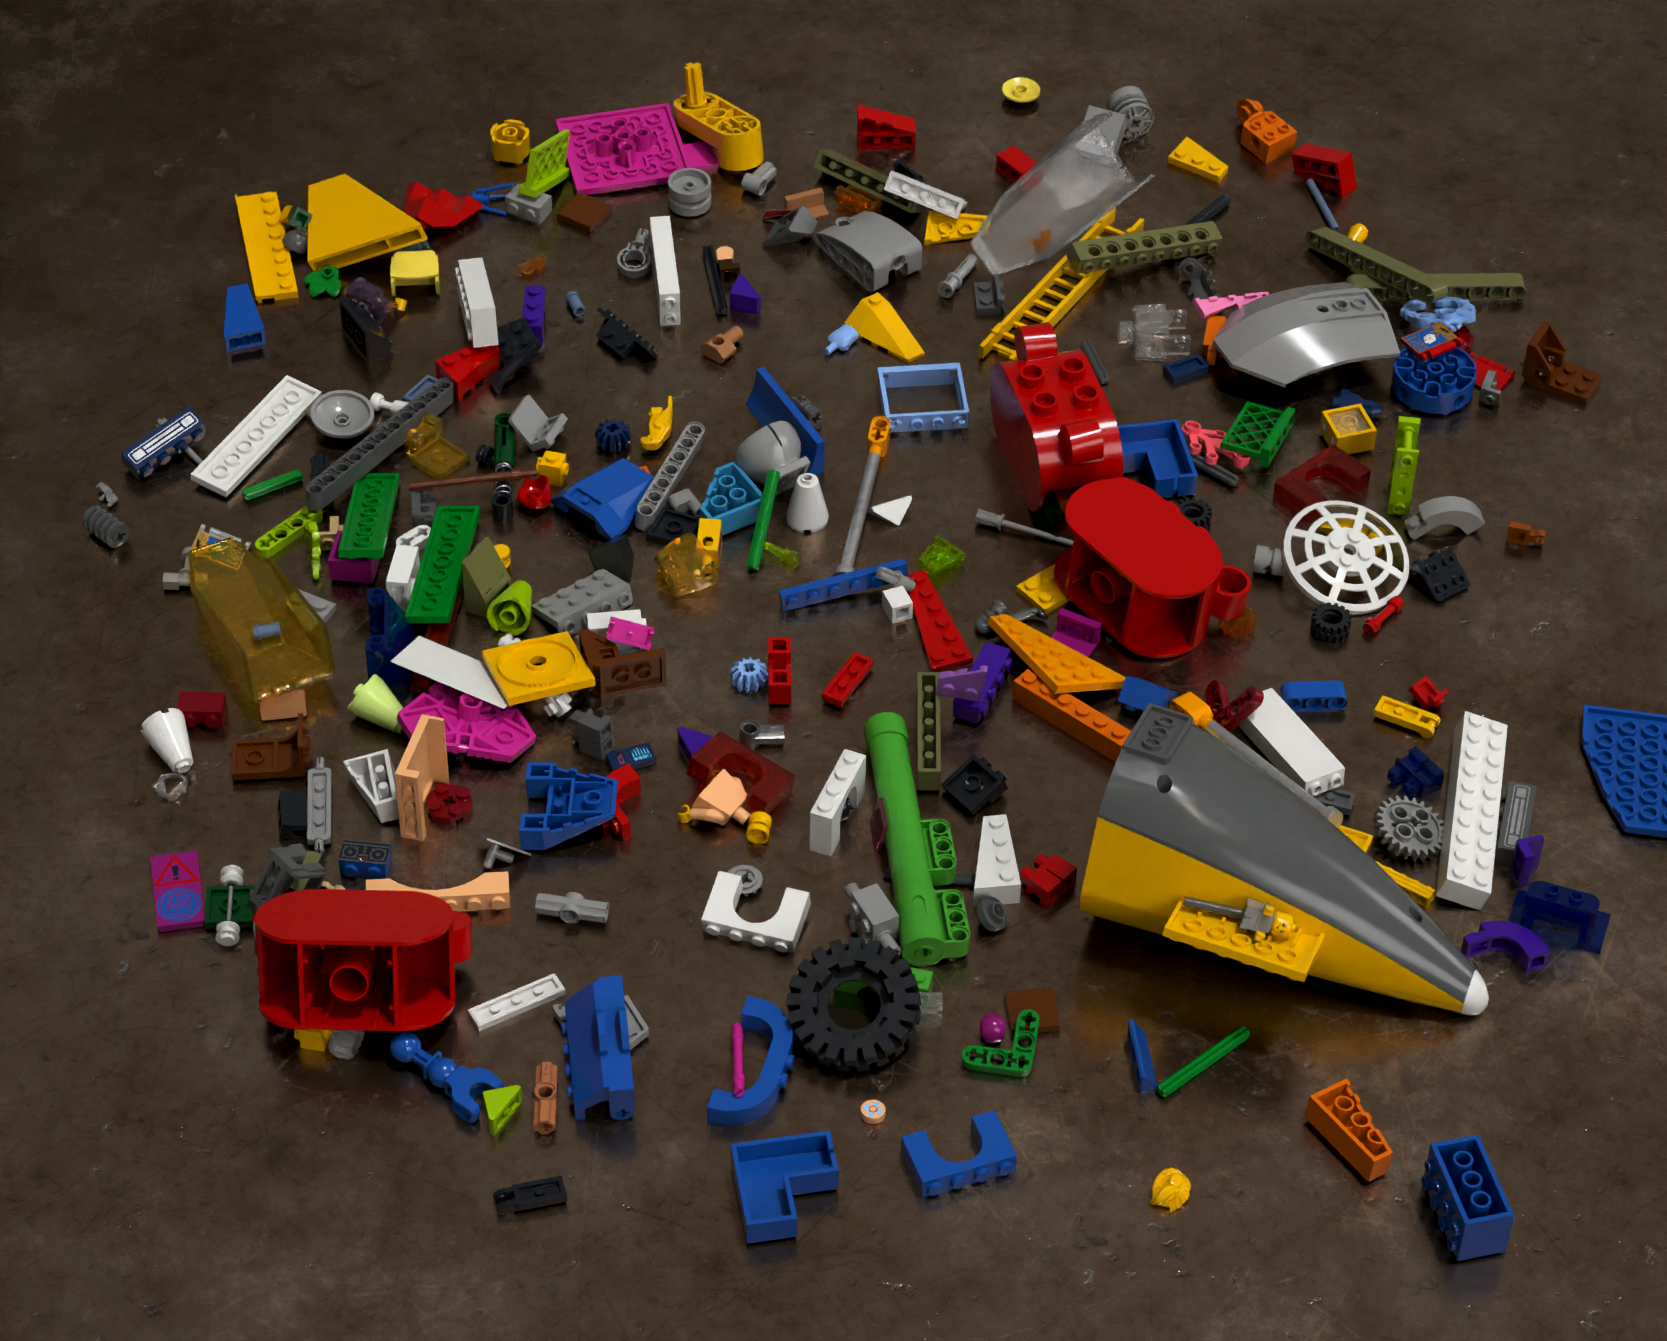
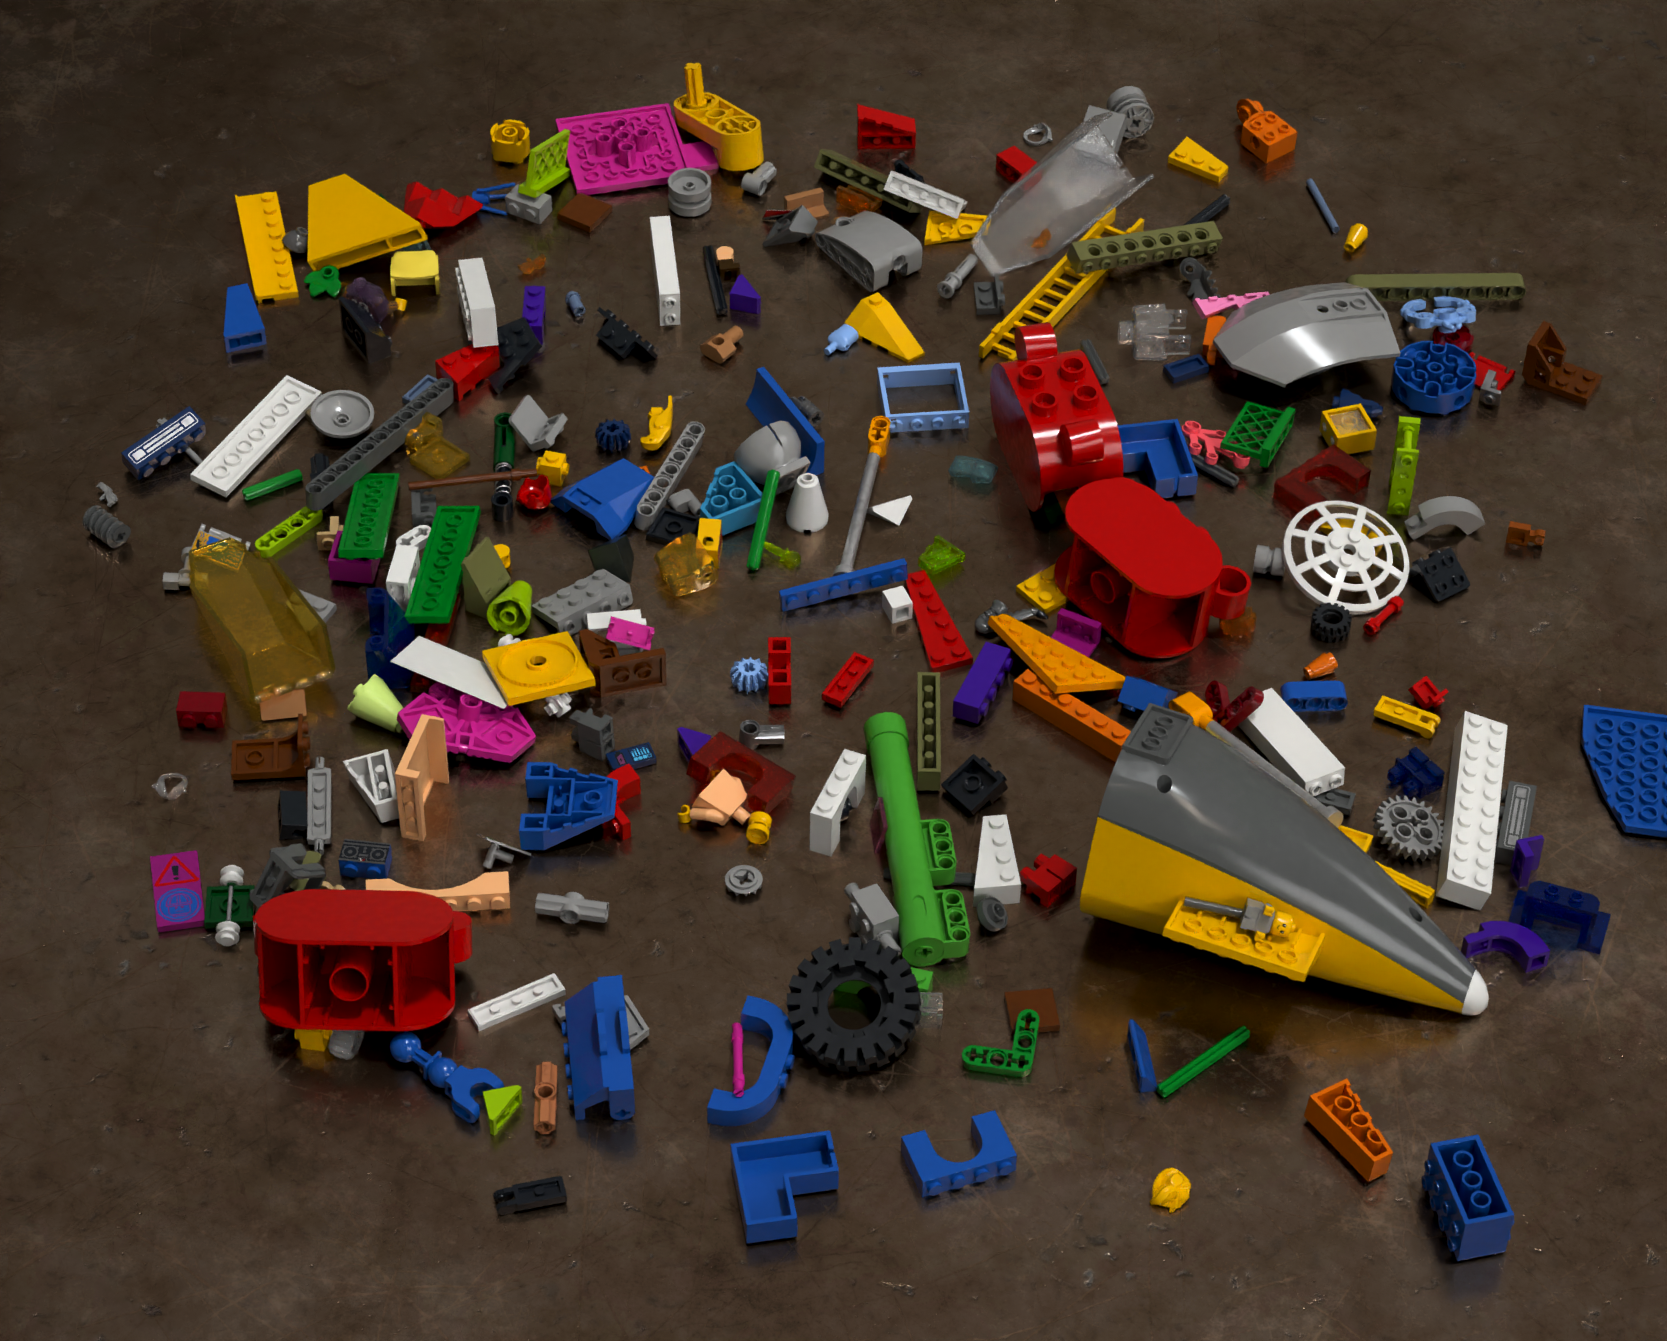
white cone [141,708,193,773] -> none
sand blue pin [252,621,281,641] -> none
dark green leg [280,205,312,229] -> none
lime tile [304,521,321,580] -> none
white piece [370,393,409,416] -> none
dark red plate [426,783,473,825] -> none
black bush [476,444,494,465] -> none
light grey pin [617,228,651,278] -> none
white arch [701,871,811,953] -> none
light nougat tile [860,1100,886,1124] -> none
light grey axle [876,567,916,592] -> none
medium lavender wing [936,665,988,702] -> none
light grey piece [975,509,1074,546] -> none
magenta piece [980,1013,1005,1044] -> none
light yellow dish [1002,77,1040,103] -> none
black tyre [1176,497,1212,531] -> none
red wedge [1291,143,1357,198] -> none
olive beam [1305,226,1448,304] -> none
piece [1400,322,1464,362] -> none
none -> clear light blue slope [948,455,998,484]
none -> light grey piece [1023,123,1053,146]
none -> orange cone [1303,652,1338,680]

